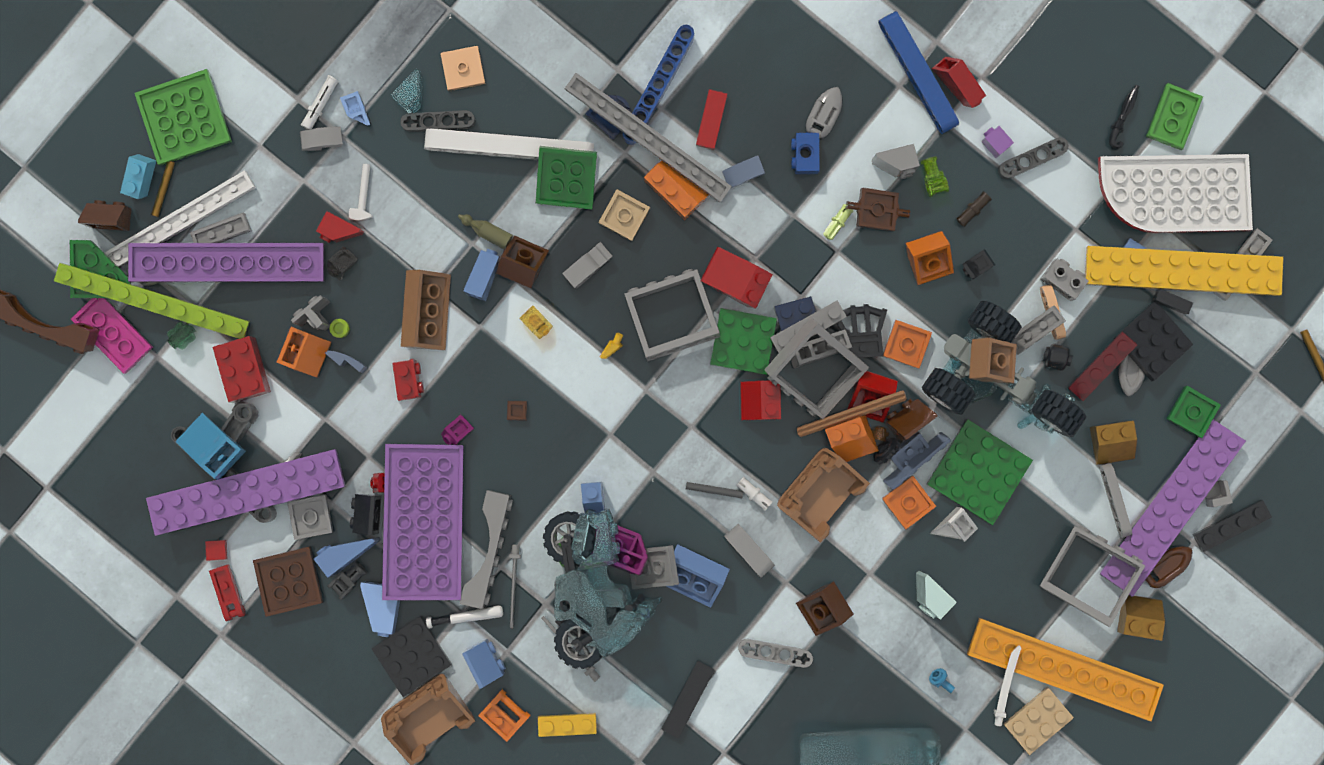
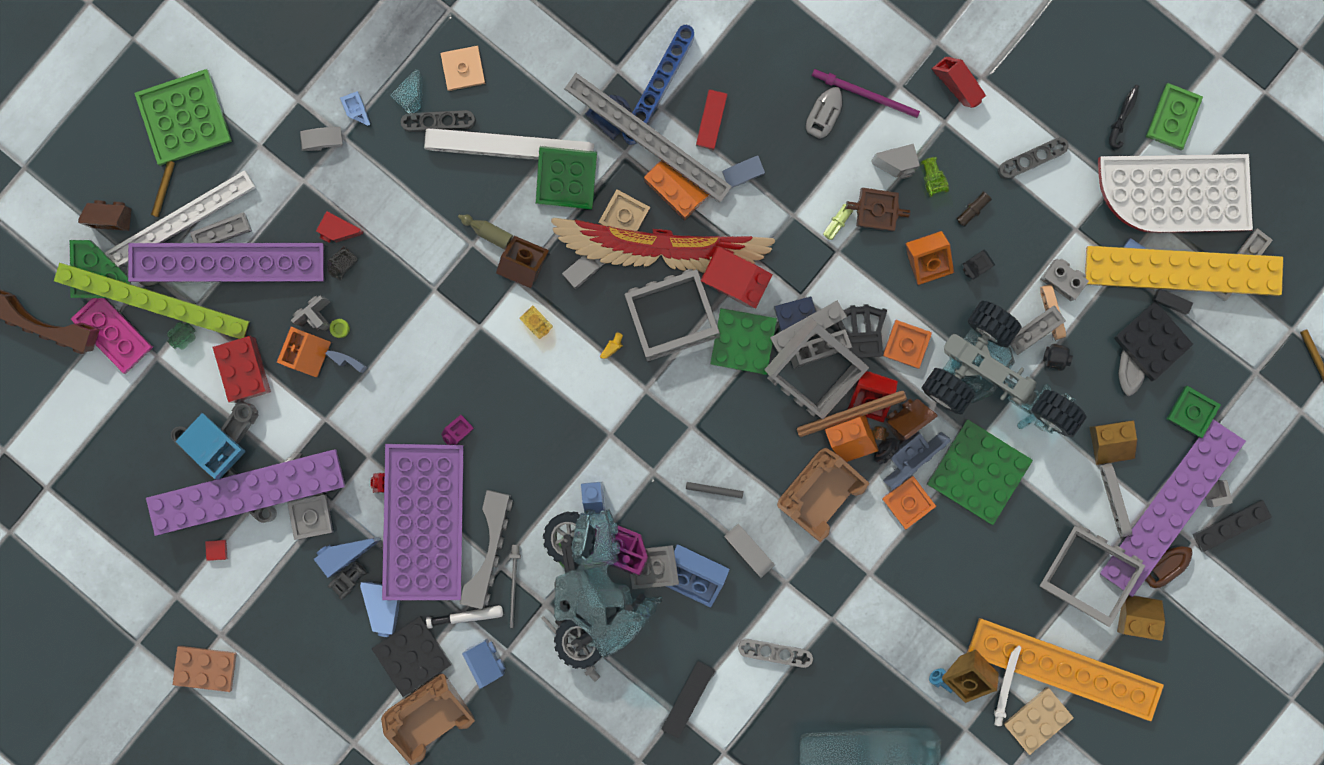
medium azure brick [120,154,156,199] -> none
red plate [209,564,246,622] -> none
reddish brown plate [253,546,323,617] -> none
white pin [301,75,339,130] -> none
white piece [348,164,373,221] -> none
black slope [350,494,382,535] -> none
red bracket [392,359,424,401] -> none
medium nougat slope [401,270,451,350] -> none
medium blue slope [463,249,500,301] -> none
orange plate [478,689,531,742] -> none
reddish brown tile [507,401,527,421] -> none
yellow plate [538,713,597,737] -> none
white pin [736,477,773,511] -> none
red slope [741,381,781,420] -> none
blue brick [791,133,819,174] -> none
reddish brown slope [796,581,854,636] -> none
blue beam [878,11,959,134] -> none
light aqua slope [916,571,957,620] -> none
white slope [930,507,978,542] -> none
medium nougat slope [969,338,1017,383] -> none
medium lavender brick [981,126,1014,158] -> none
dark red plate [1068,331,1137,401] -> none
none -> nougat plate [172,646,237,692]
none -> piece [551,218,775,273]
none -> magenta bar [812,69,920,118]
none -> pearl gold slope [942,649,999,703]

